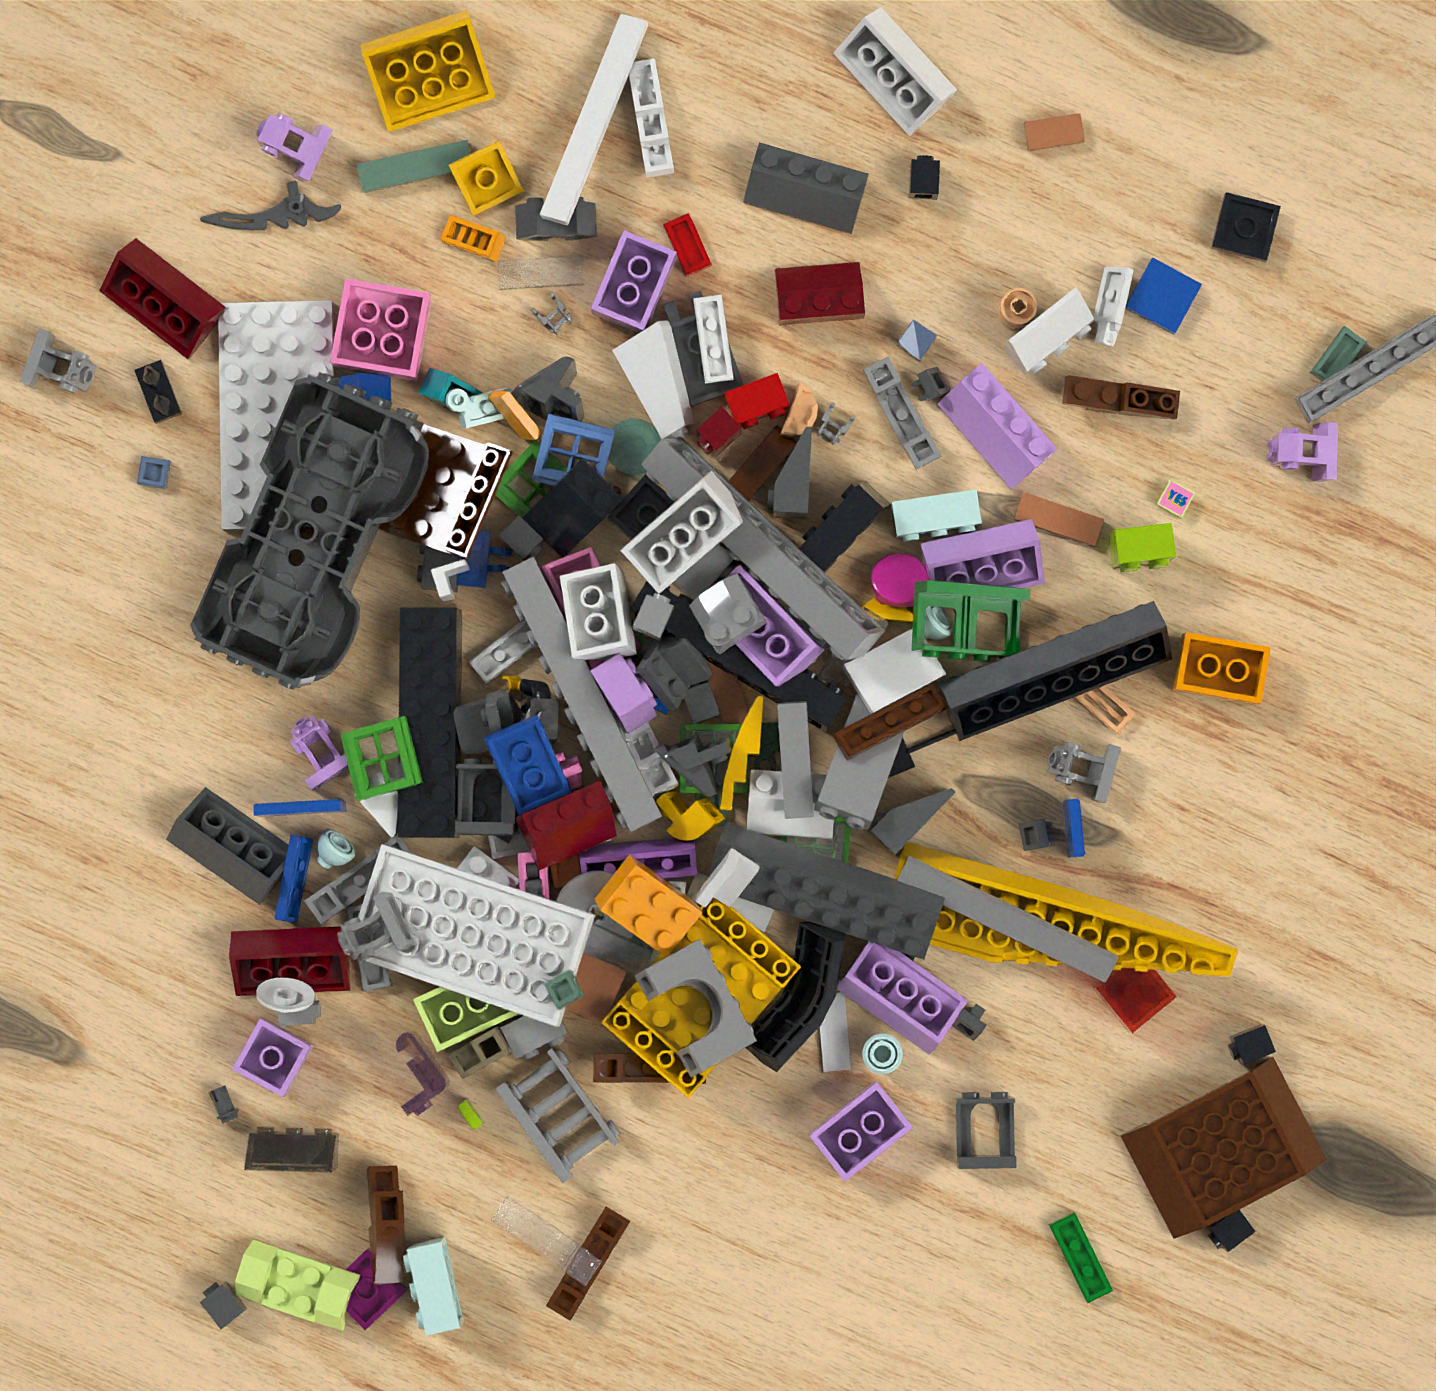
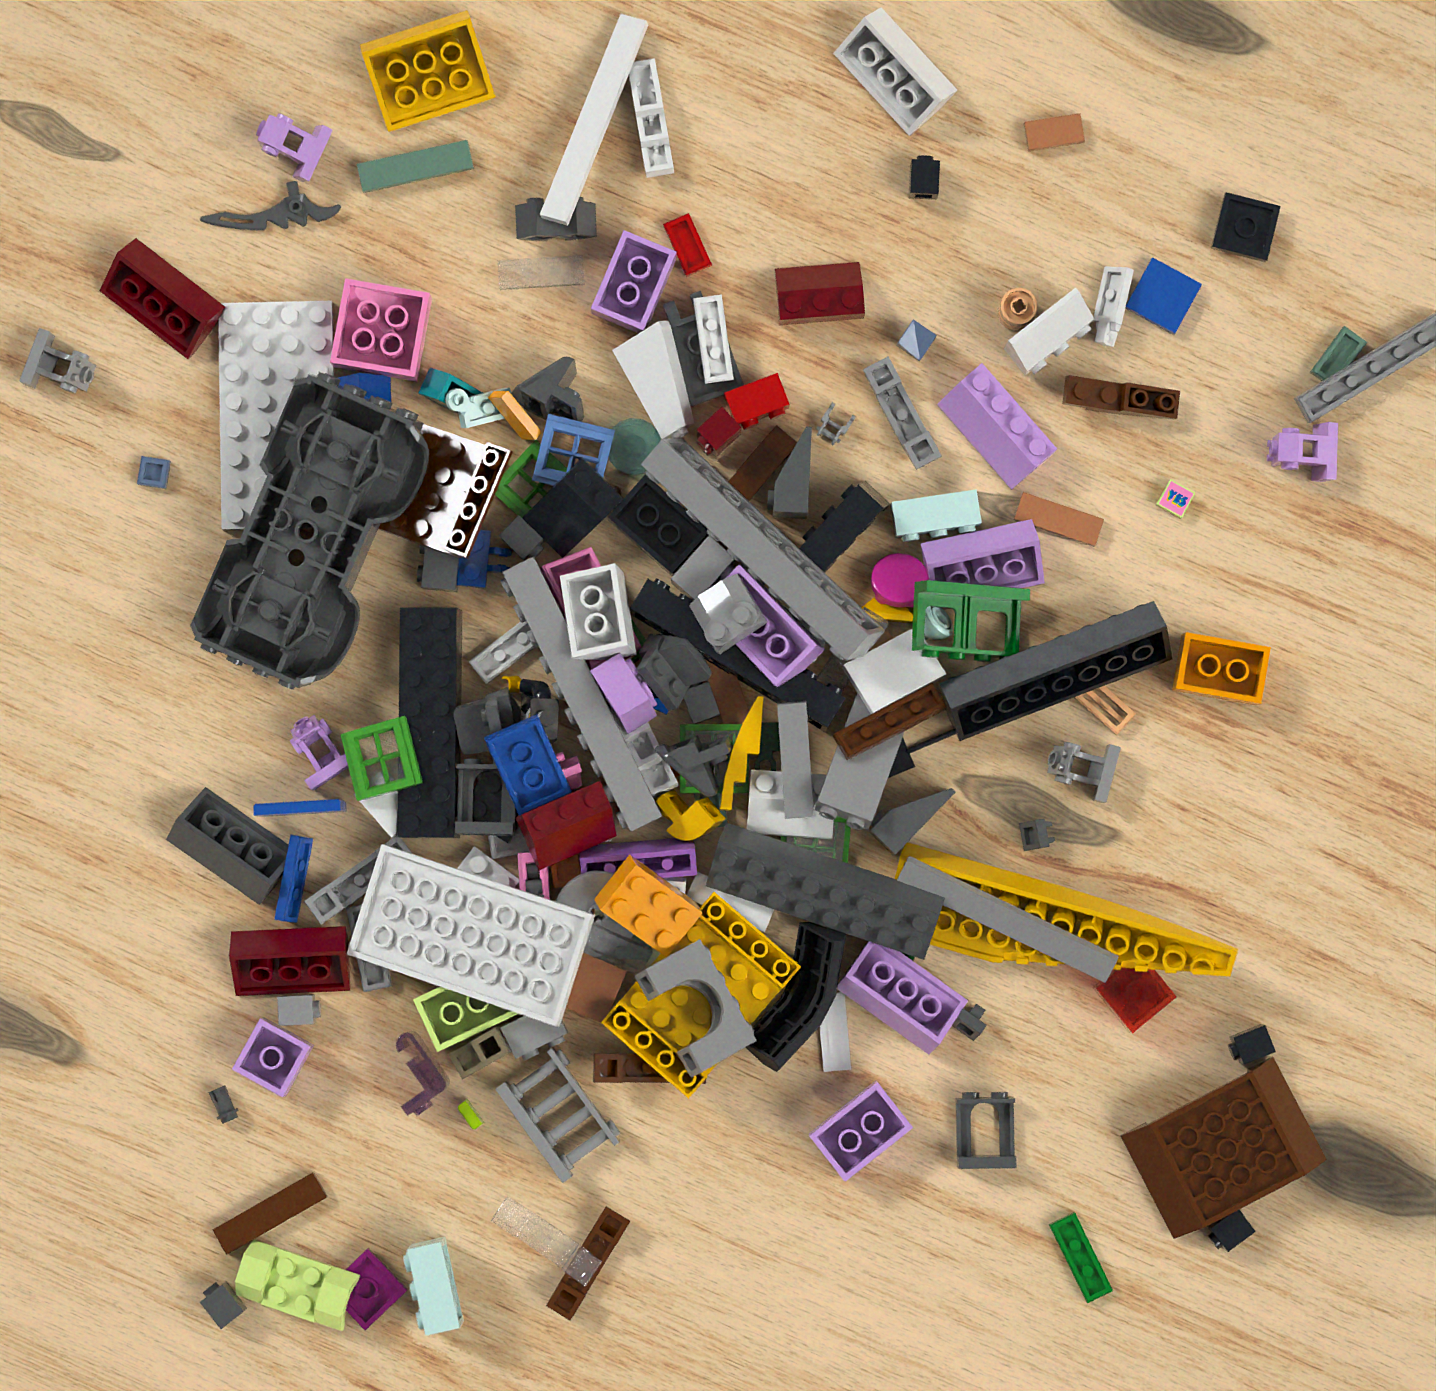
black tile [134,360,182,424] -> none
clear smoke slope [244,1126,339,1173] -> none
white dish [256,978,315,1013] -> none
light aqua brick [317,830,355,869] -> none
light grey tile [337,892,416,961] -> none
reddish brown slope [367,1165,405,1285] -> none
white panel [431,559,470,602] -> none
light orange slope [440,215,506,262] -> none
yellow slope [449,140,524,216] -> none
light grey piece [531,292,572,335] -> none
sand green tile [544,970,585,1010] -> none
white slope [621,471,743,594] -> none
light grey brick [633,593,674,641] -> none
white panel [696,848,760,907] -> none
dark grey slope [743,142,869,234] -> none
light nougat tile [780,382,818,438] -> none
light aqua brick [862,1034,903,1074] -> none
dark grey tile [912,367,950,401] -> none
blue tile [1063,799,1085,858] -> none
lime brick [1108,523,1176,573] -> none
none -> reddish brown tile [213,1172,328,1255]

